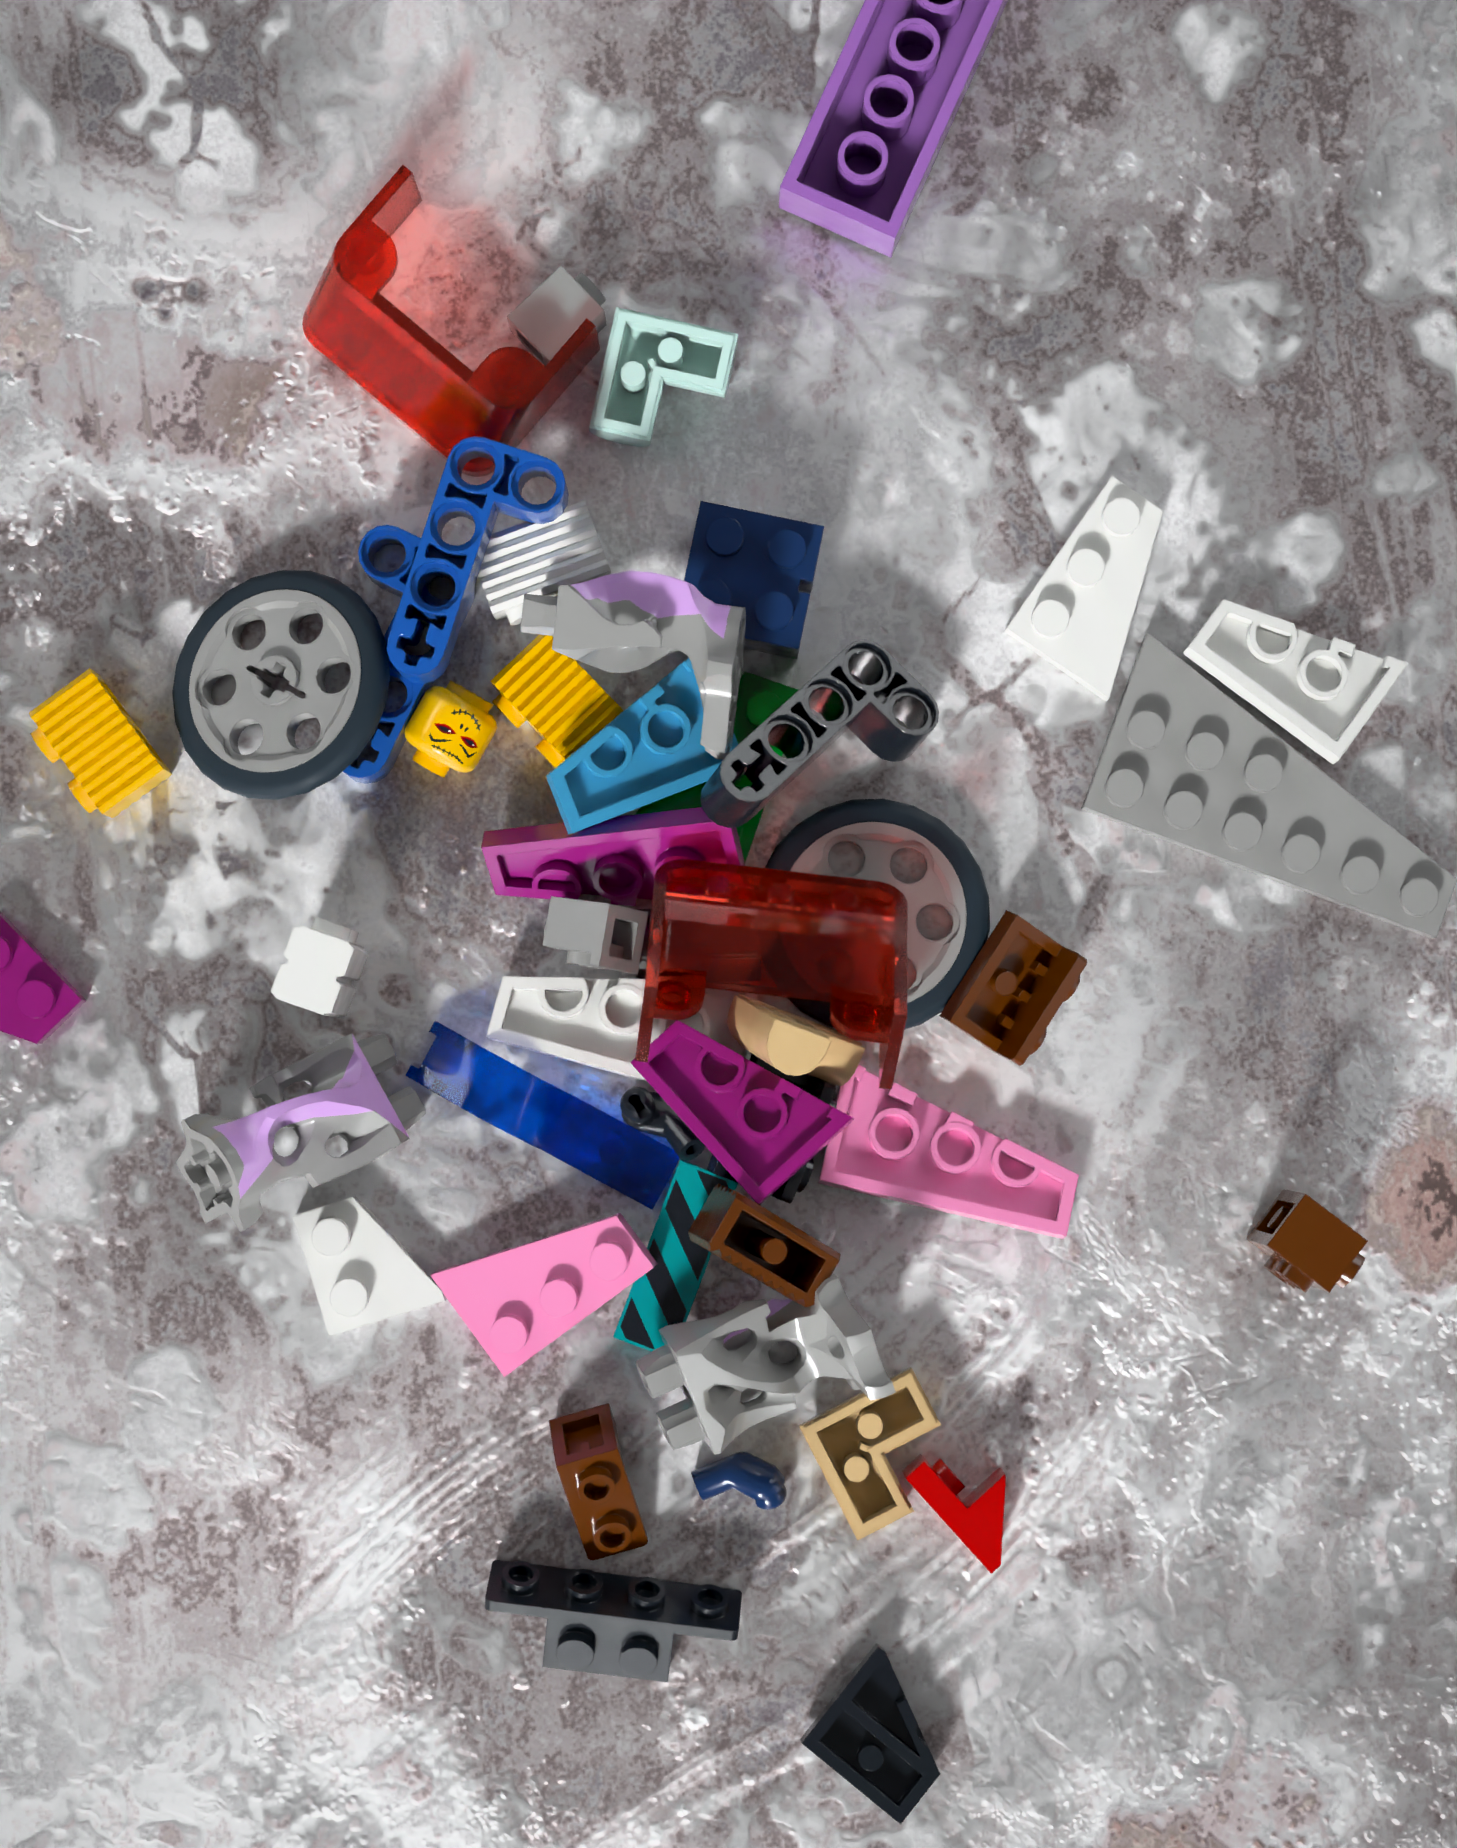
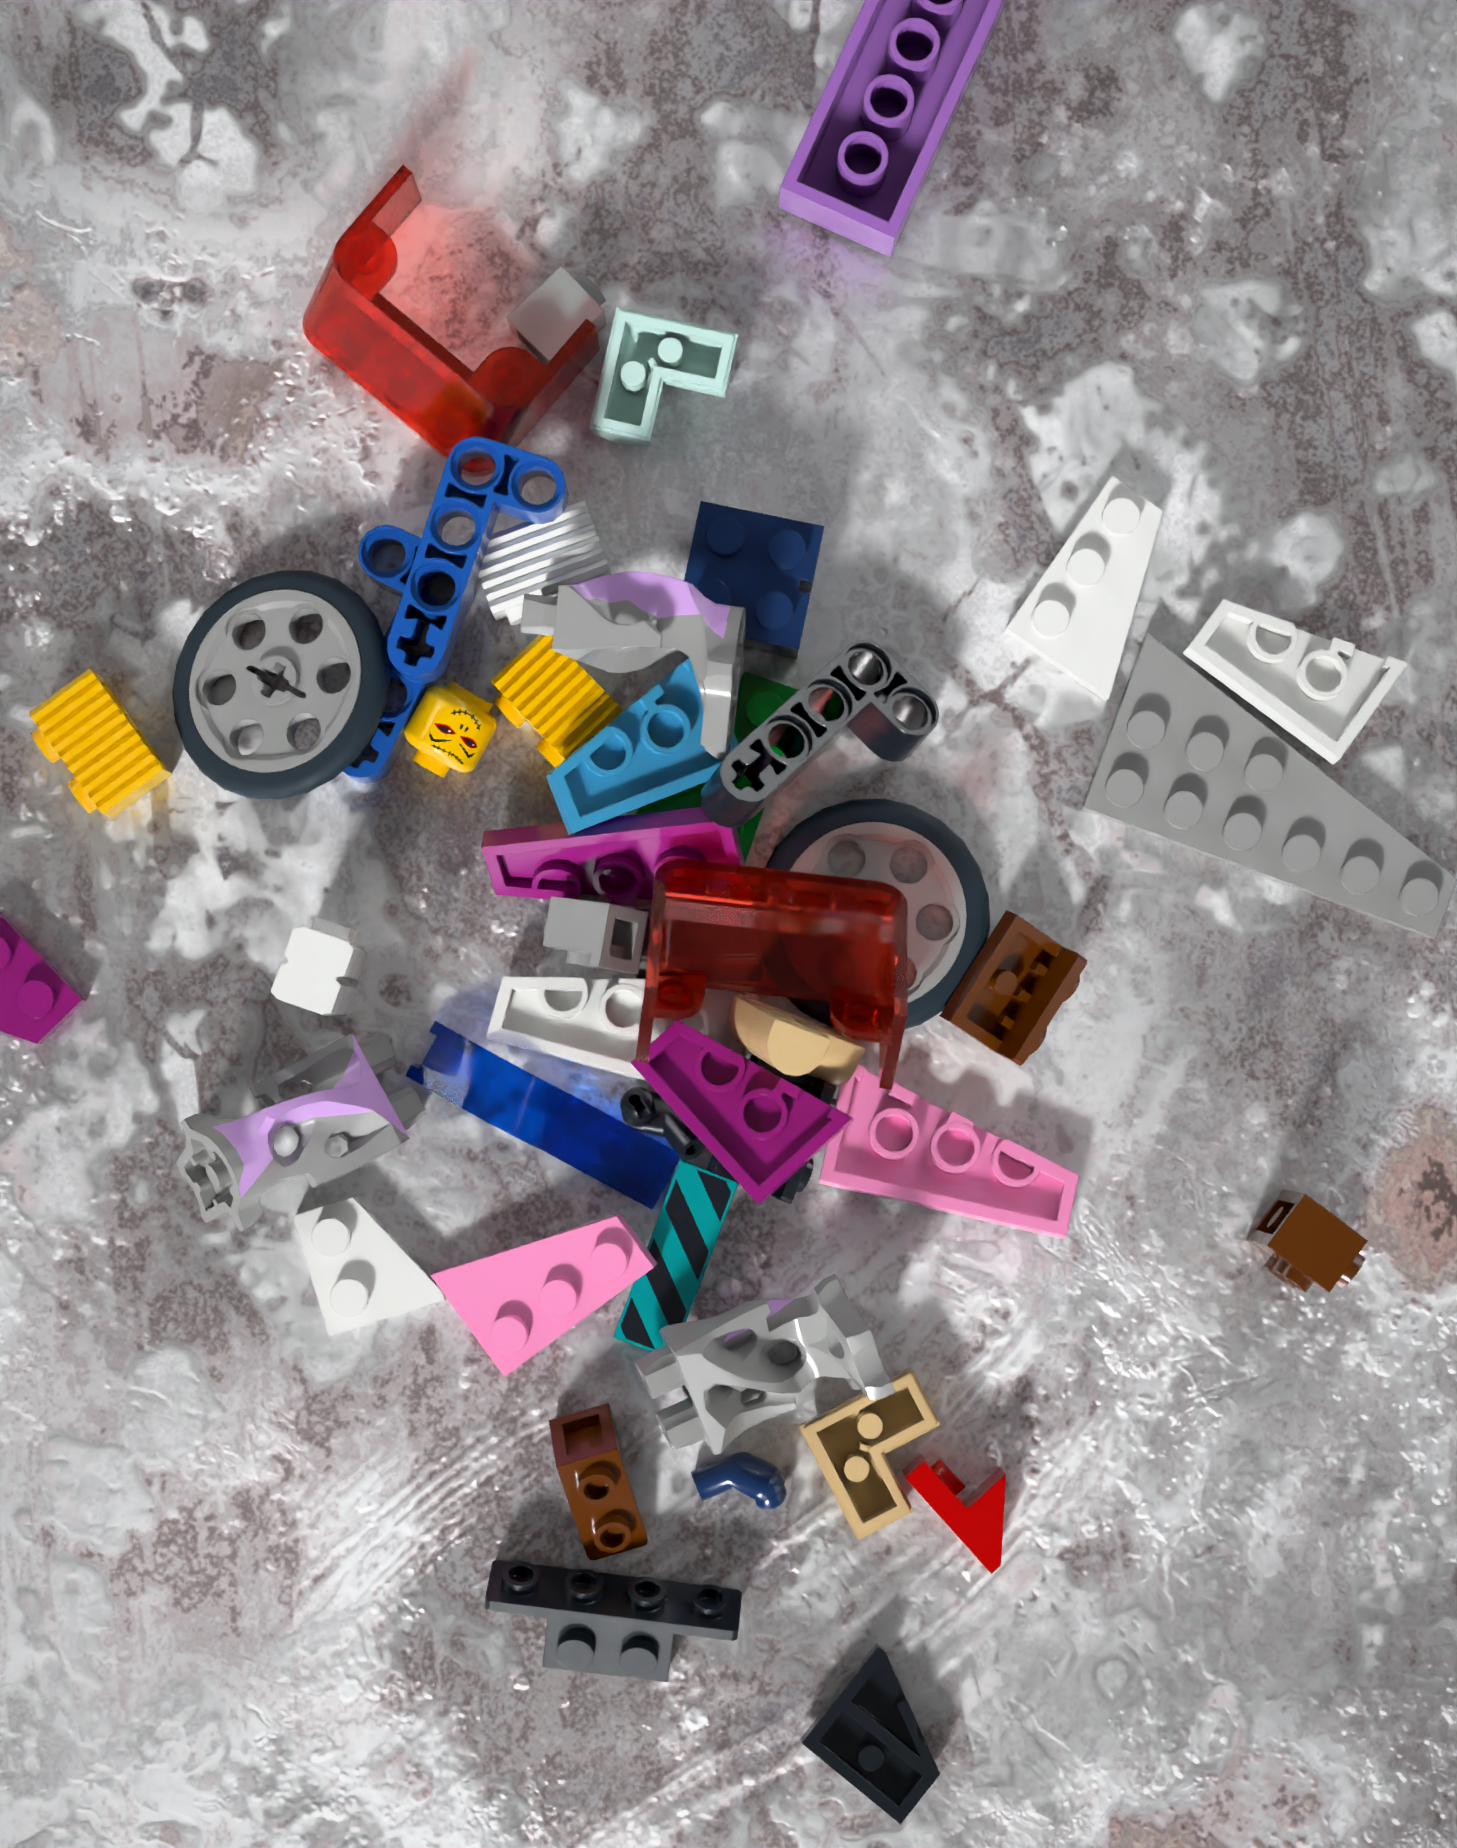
reddish brown brick [688,1183,841,1307] -> none

